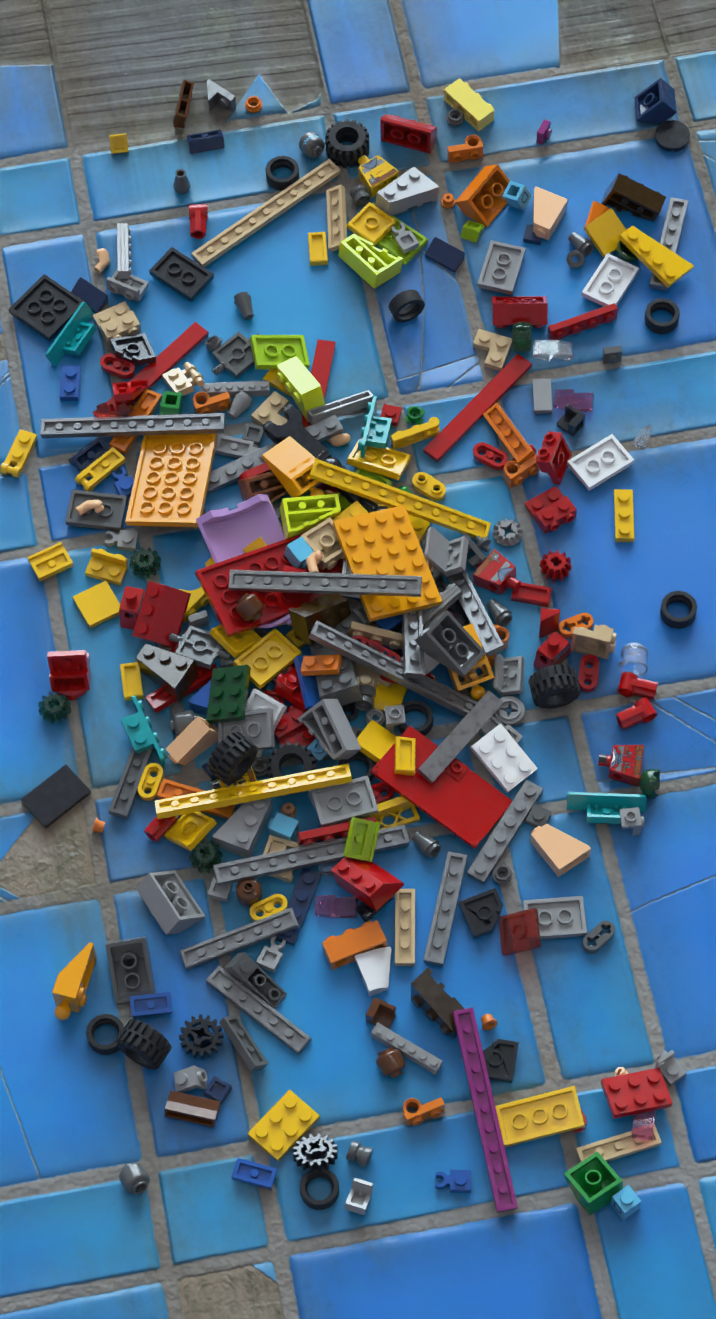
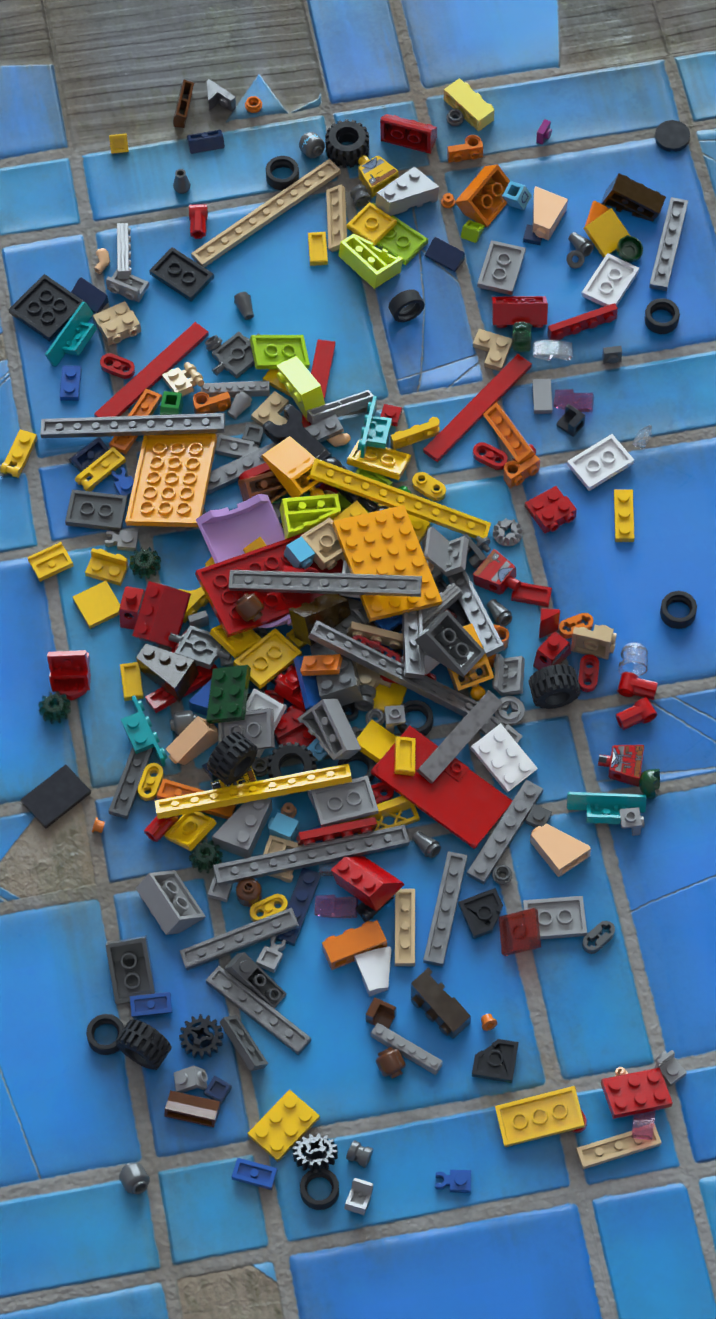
light orange slope [52,942,97,1020] -> none
light nougat arm [75,500,104,516] -> none
clear red slope [93,402,134,417] -> none
black plate [110,333,156,365] -> none
red wing [112,379,148,403] -> none
light nougat arm [306,550,324,573] -> none
lime plate [343,817,381,862] -> none
light grey plate [392,222,419,254] -> none
orange plate [403,1097,445,1126] -> none
green plate [405,406,425,425] -> none
magenta plate [452,1008,518,1213] -> none
red plate [536,431,572,485] -> none
red gear [540,550,572,583] -> none
green slope [564,1152,623,1215] -> none
medium azure brick [611,1185,641,1220] -> none
yellow wing [618,226,694,288] -> none
dark blue slope [634,78,677,122] -> none

